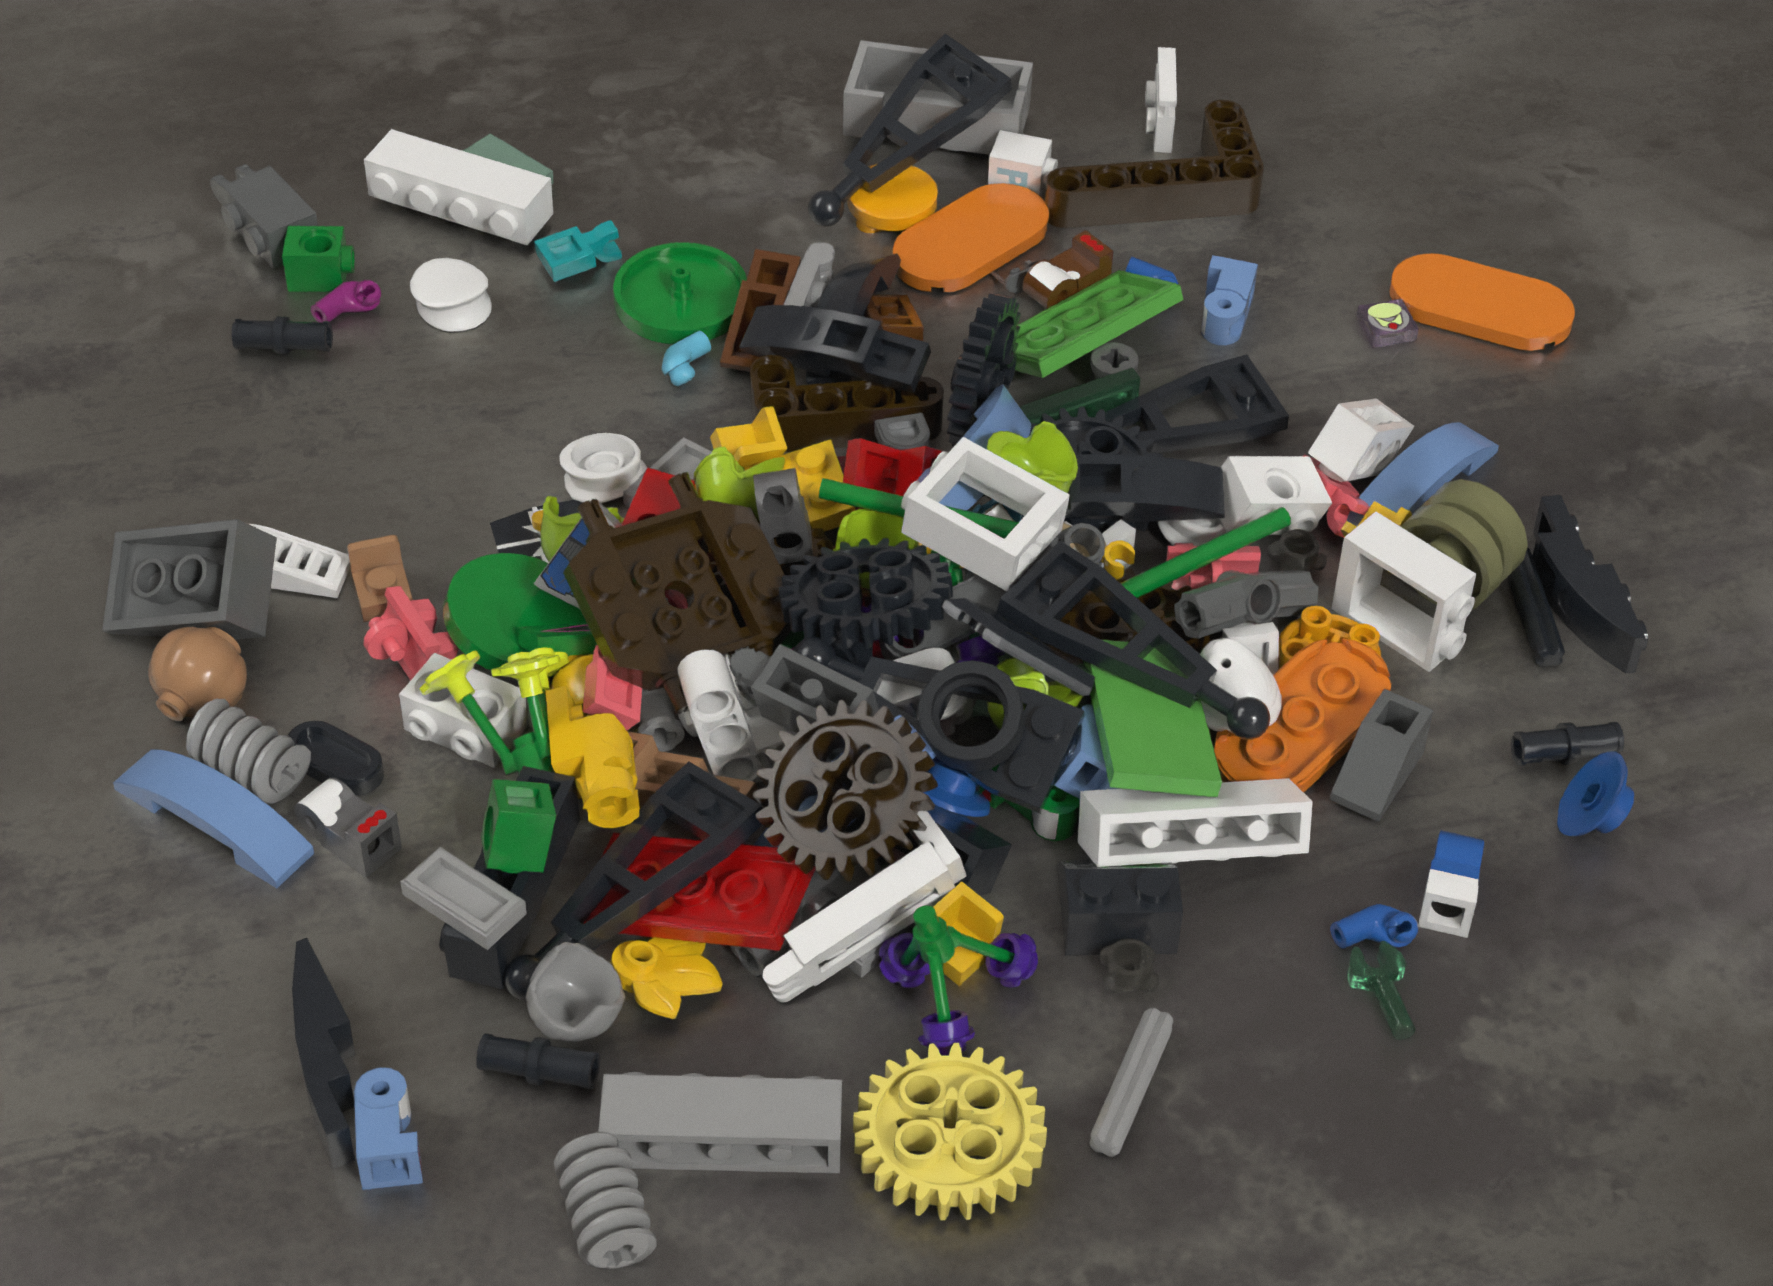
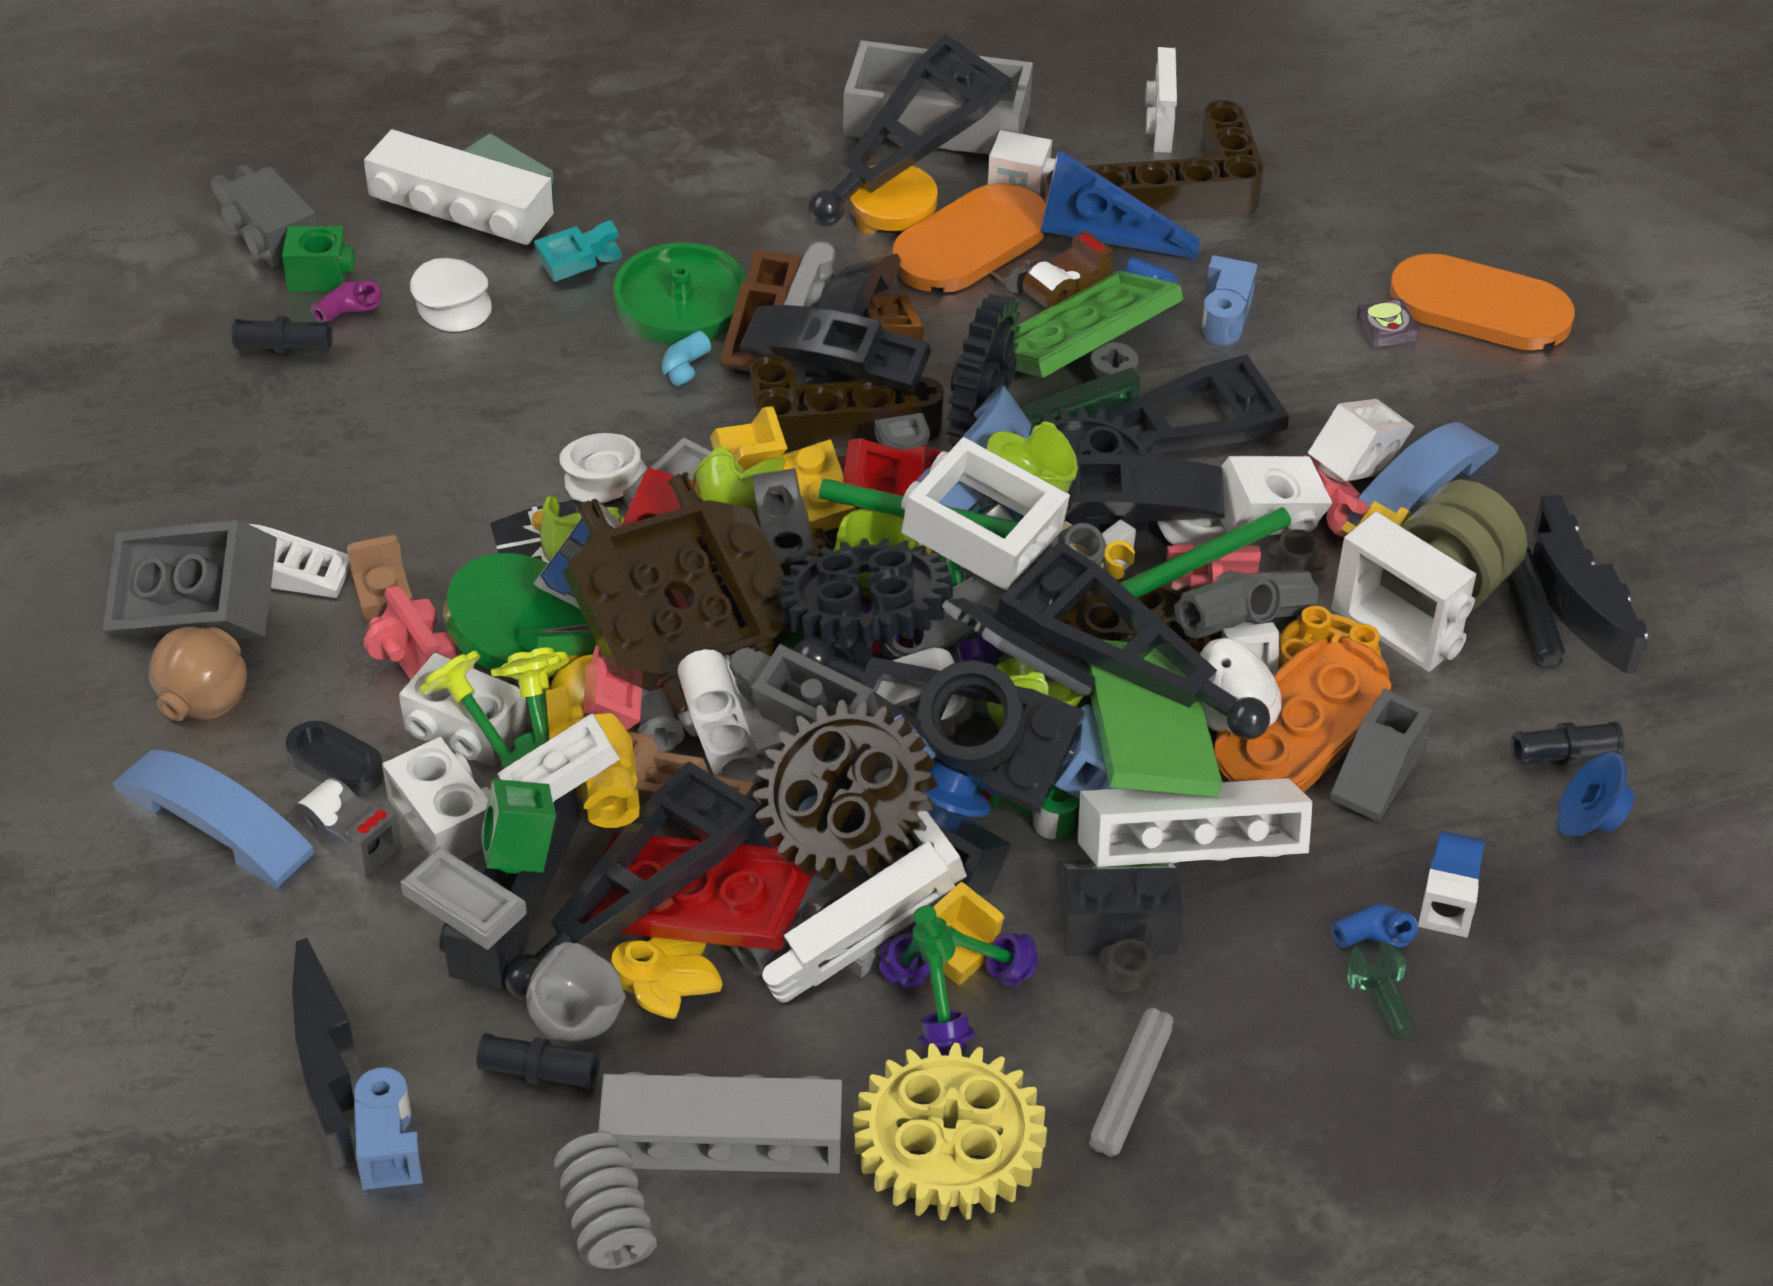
light grey piece [186,698,311,804] -> none
none -> white brick [382,737,490,859]
none -> white plate [498,713,620,802]
none -> blue wing [1041,152,1200,259]

